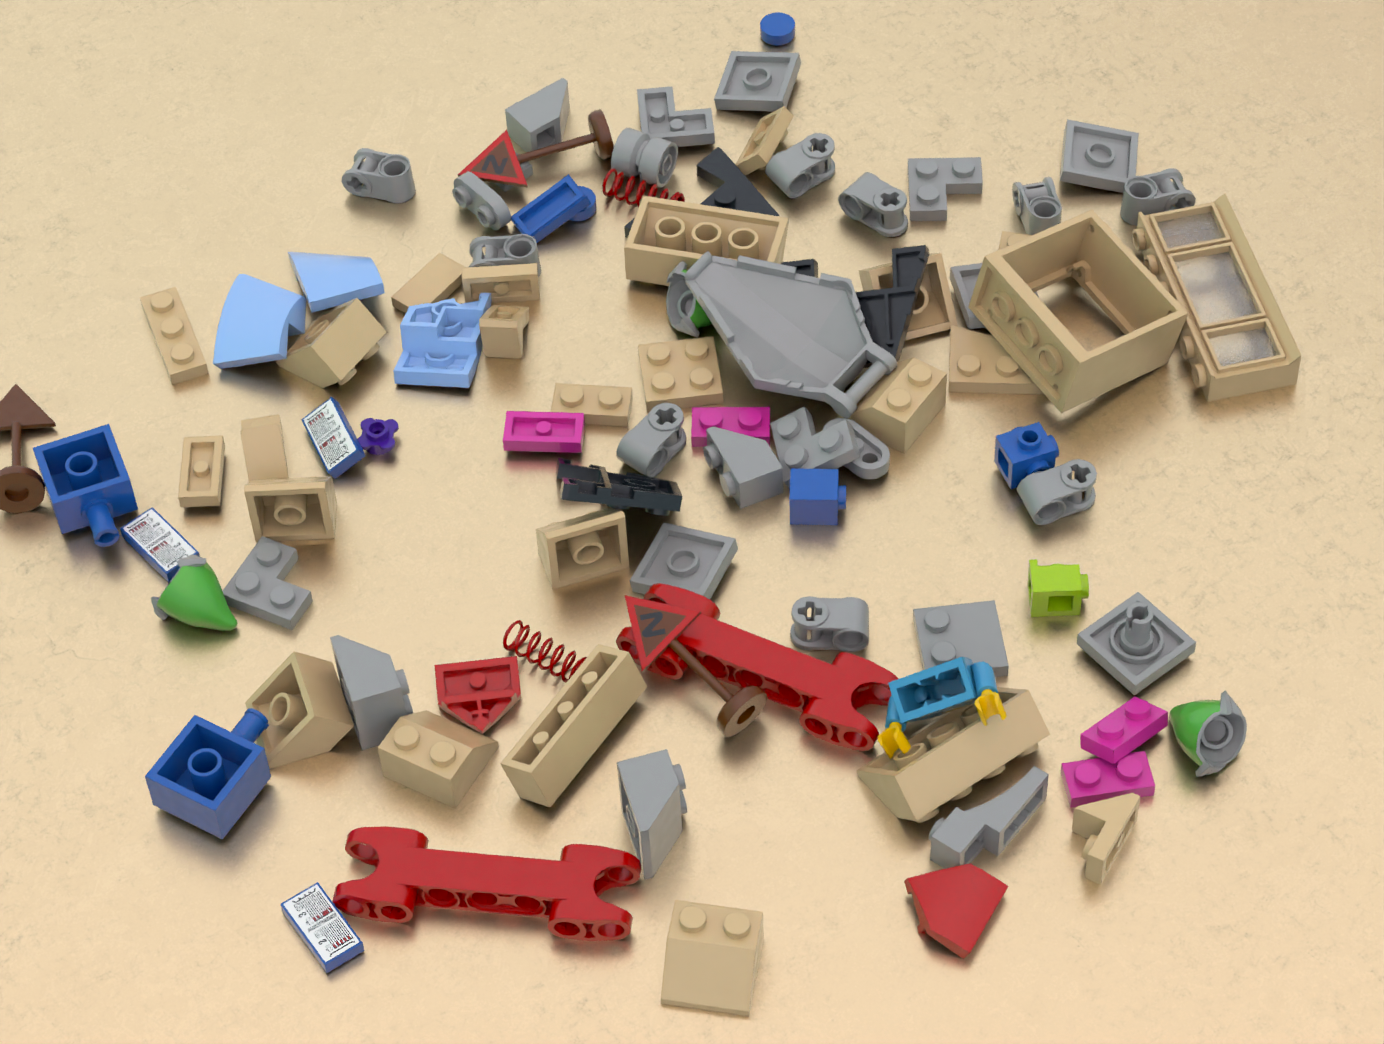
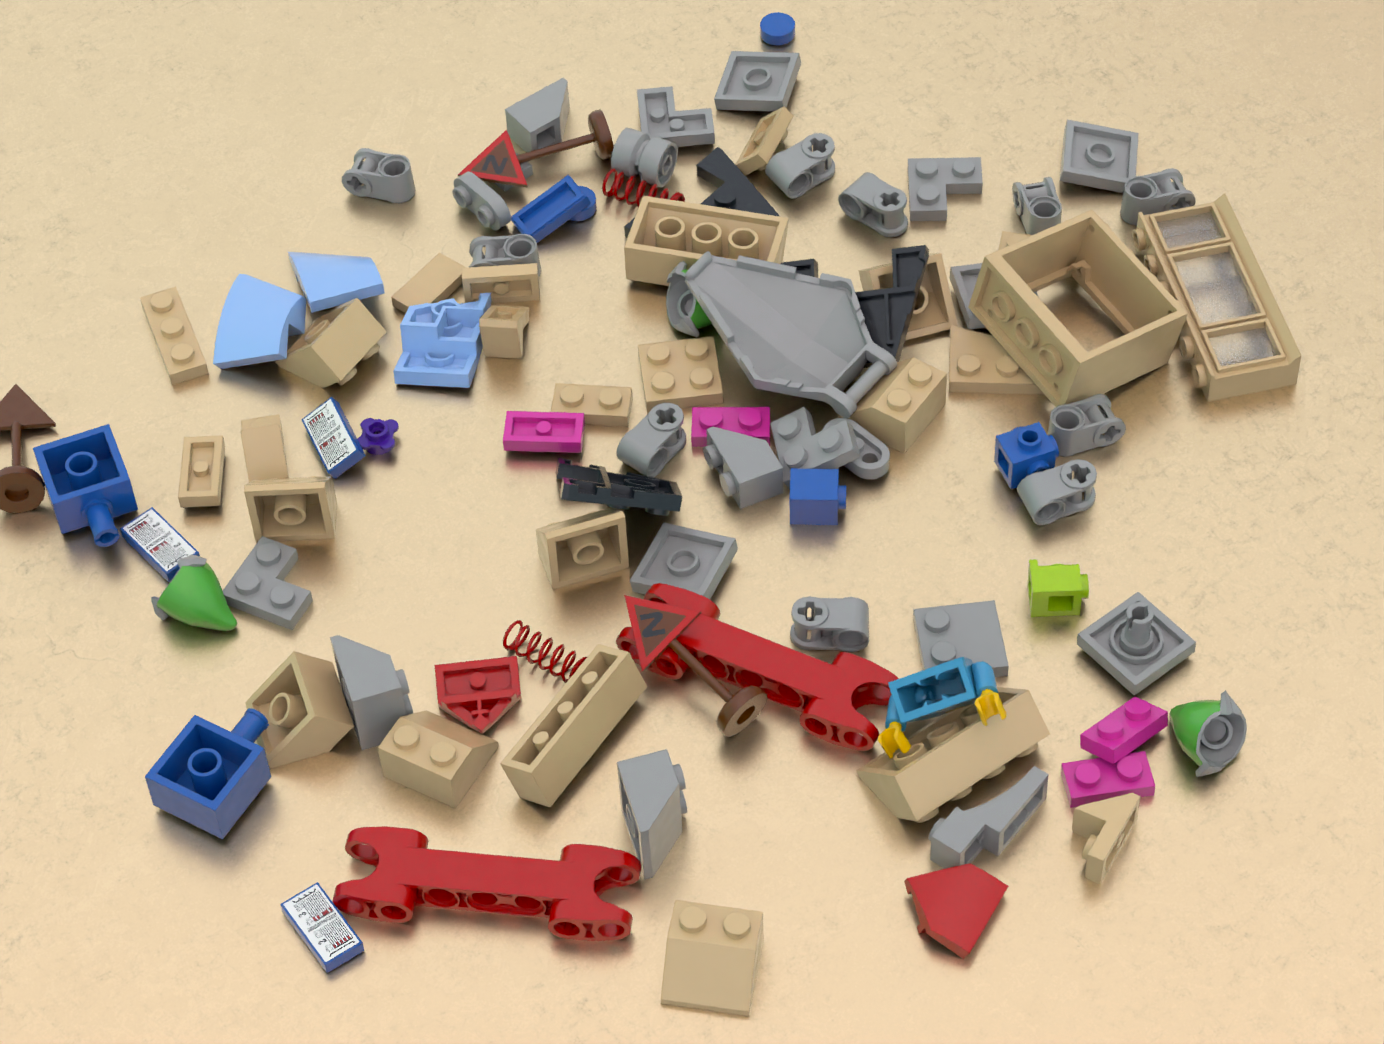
none -> light grey piece [1047,394,1126,457]

